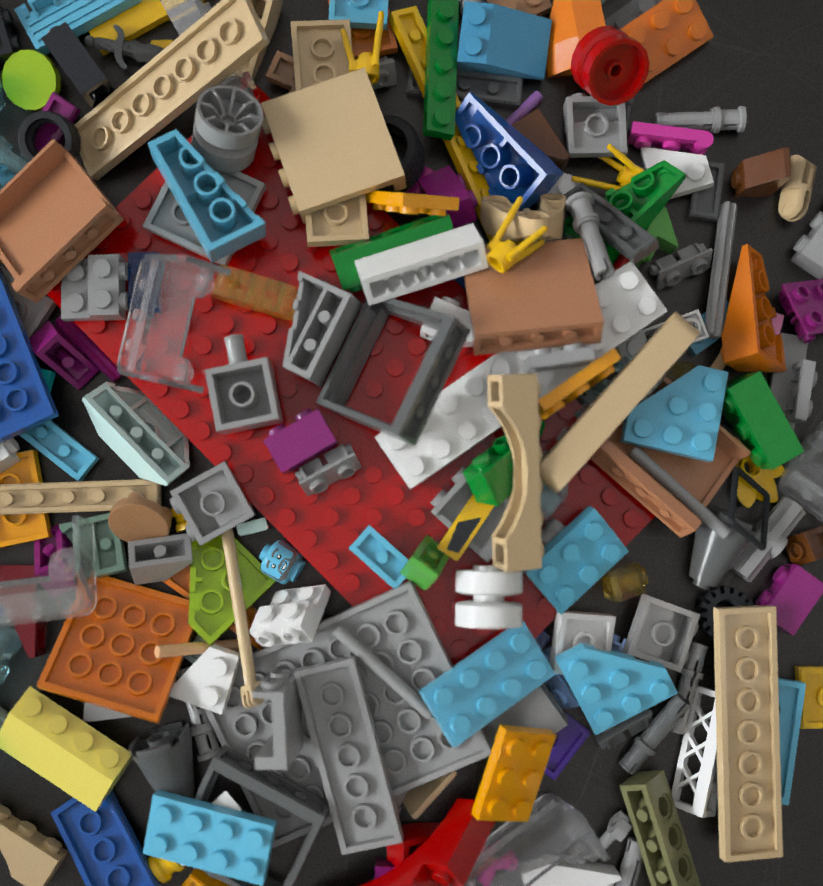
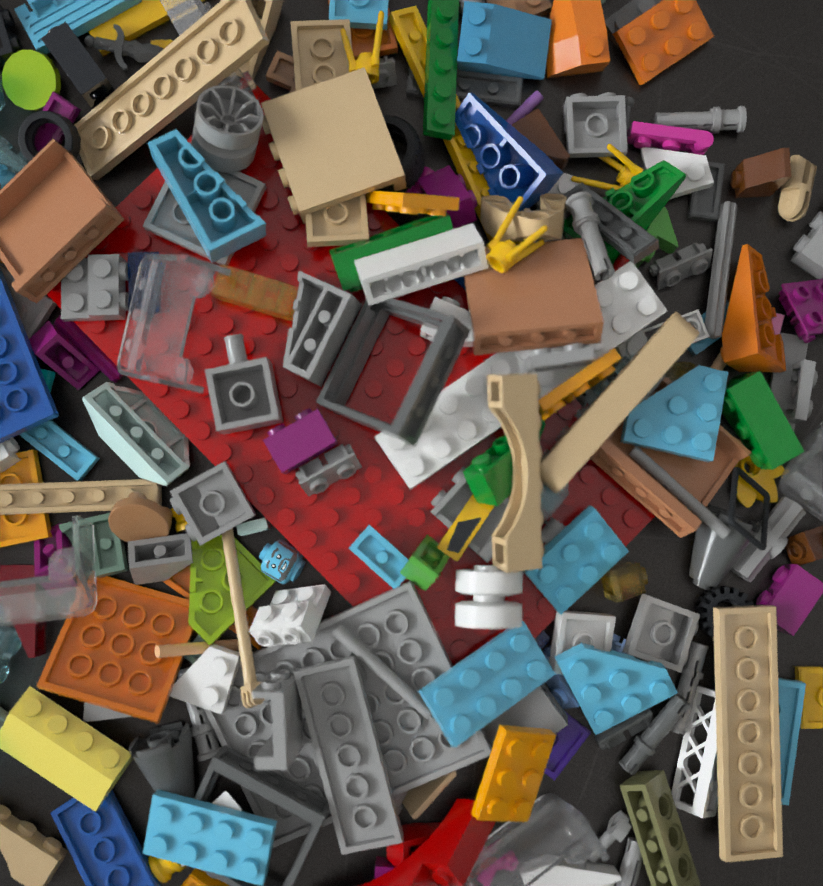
red wheel [571,25,650,106] -> none

